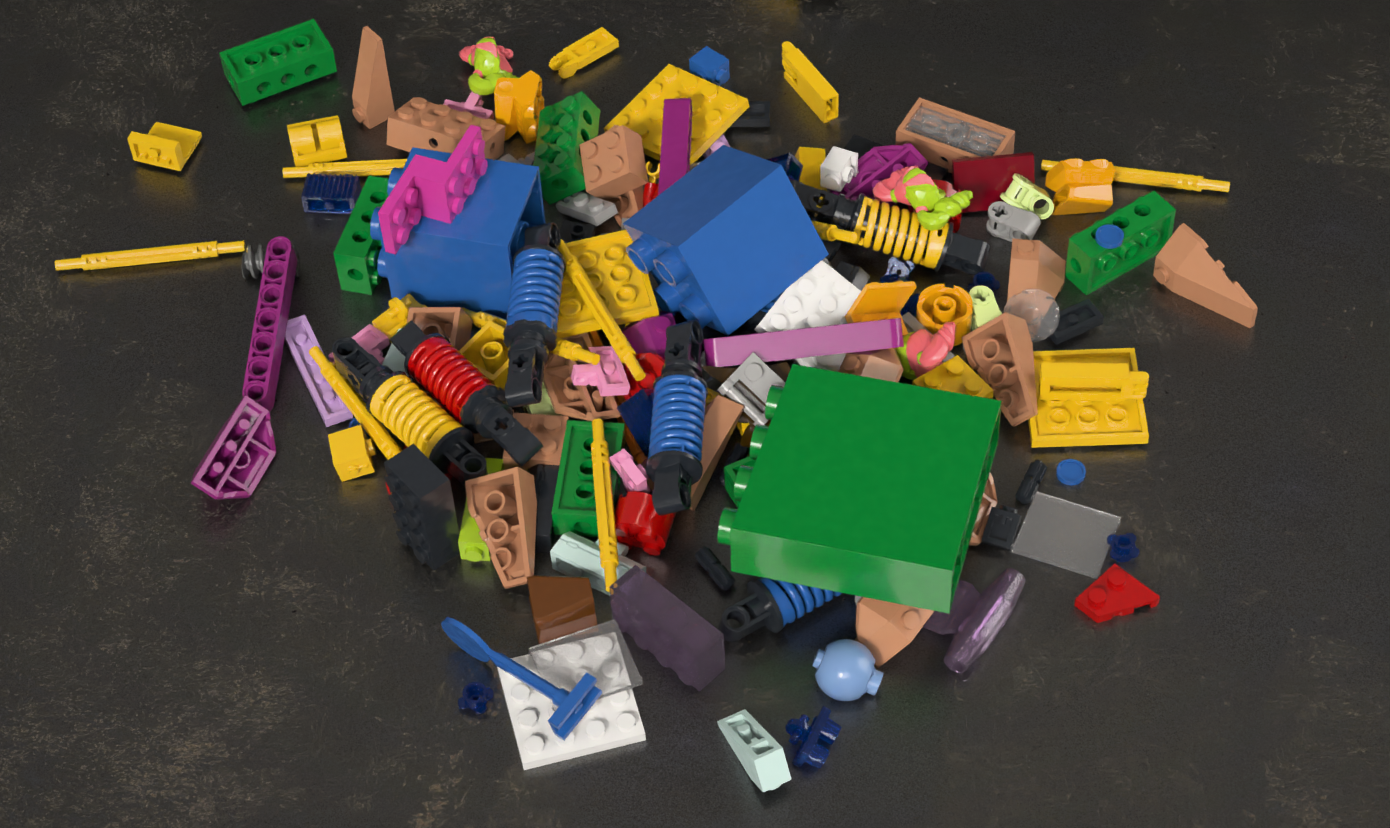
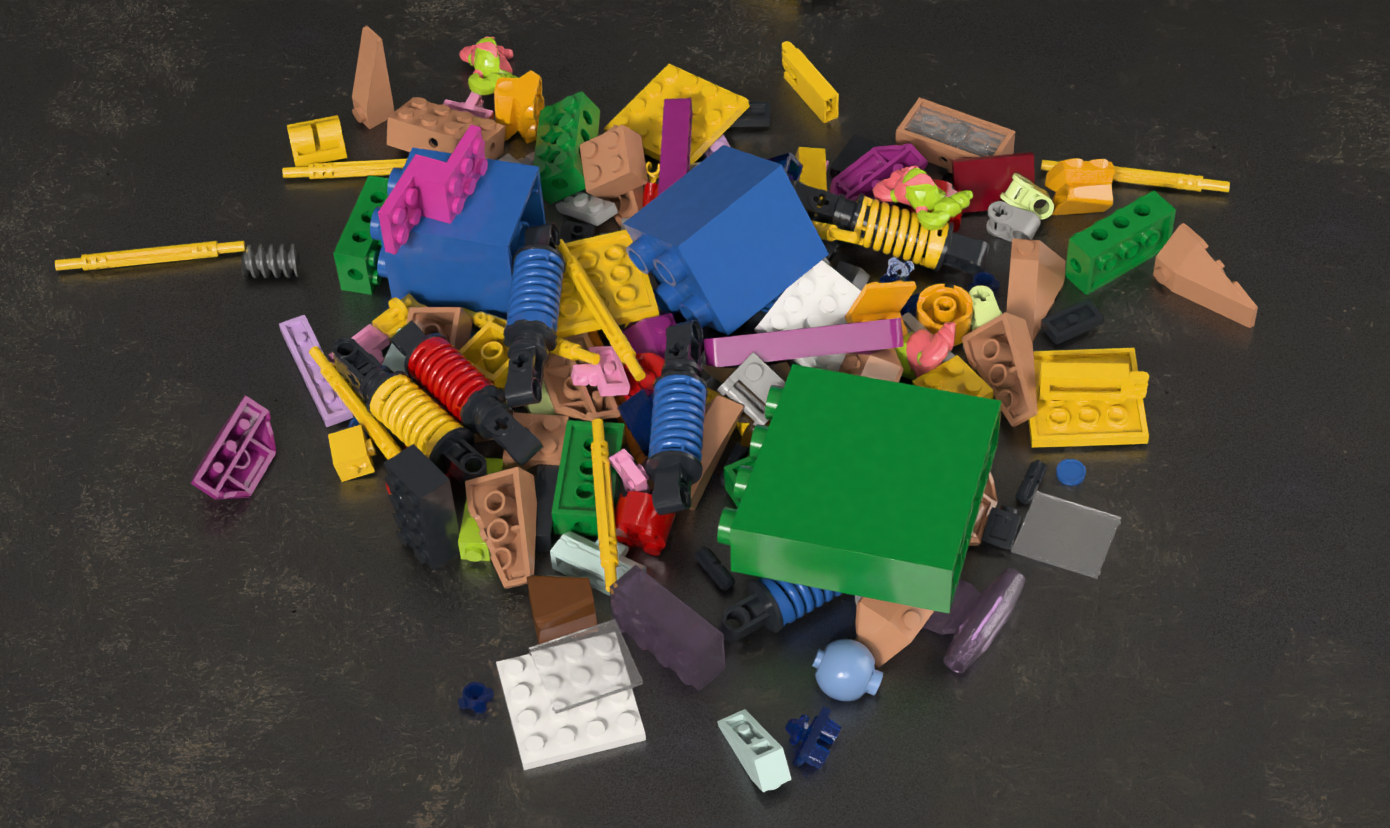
yellow bracket [127,122,202,171] -> none
green brick [219,19,337,106] -> none
magenta beam [242,236,297,412] -> none
clear blue brick [301,173,362,214] -> none
blue piece [441,617,602,741] -> none
yellow hinge [549,27,619,79] -> none
blue brick [689,46,730,86] -> none
white brick [820,146,858,192] -> none
clear tile [1003,289,1060,343] -> none
red wing [1074,564,1160,623] -> none
blue piece [1095,224,1124,249] -> none
clear blue plate [1107,533,1140,562] -> none

